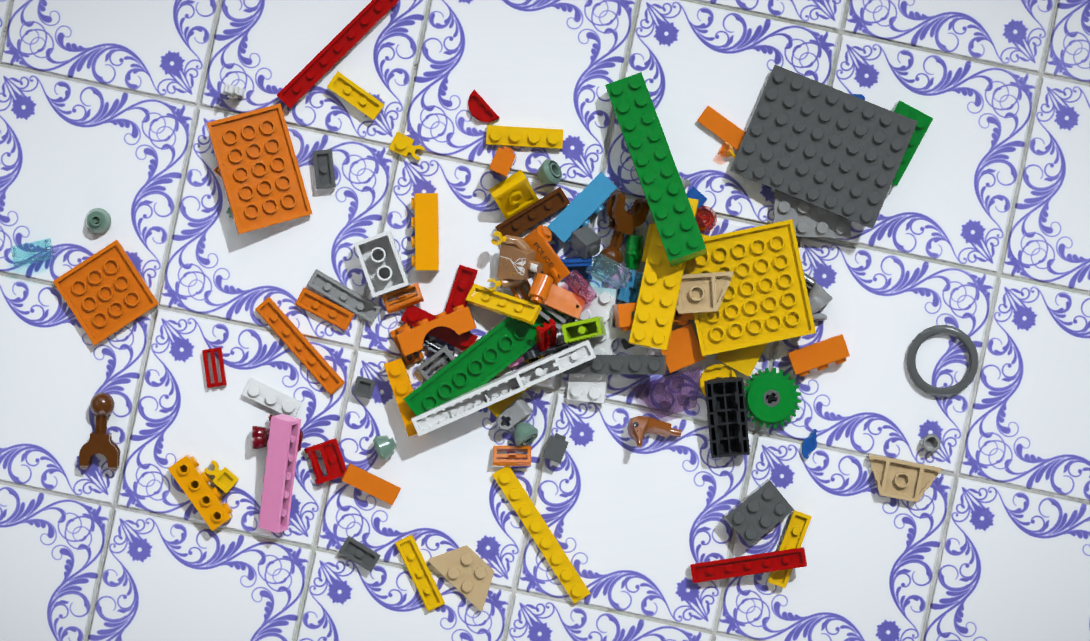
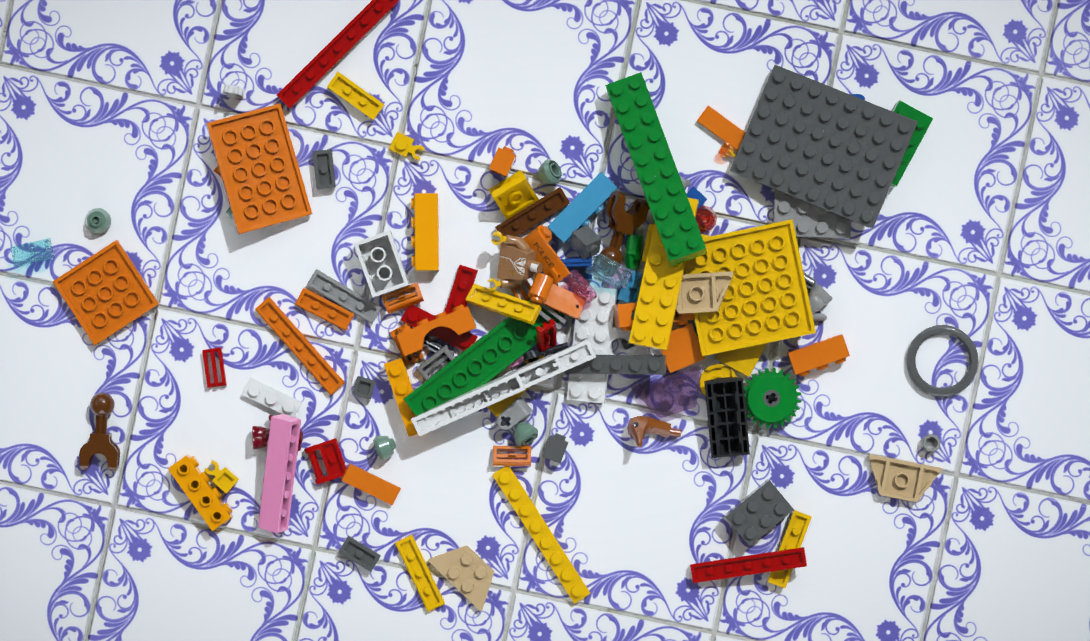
red tile [468,89,500,123] -> none
yellow plate [486,125,564,149] -> none
lime brick [561,316,606,343] -> none
blue piece [802,429,818,459] -> none

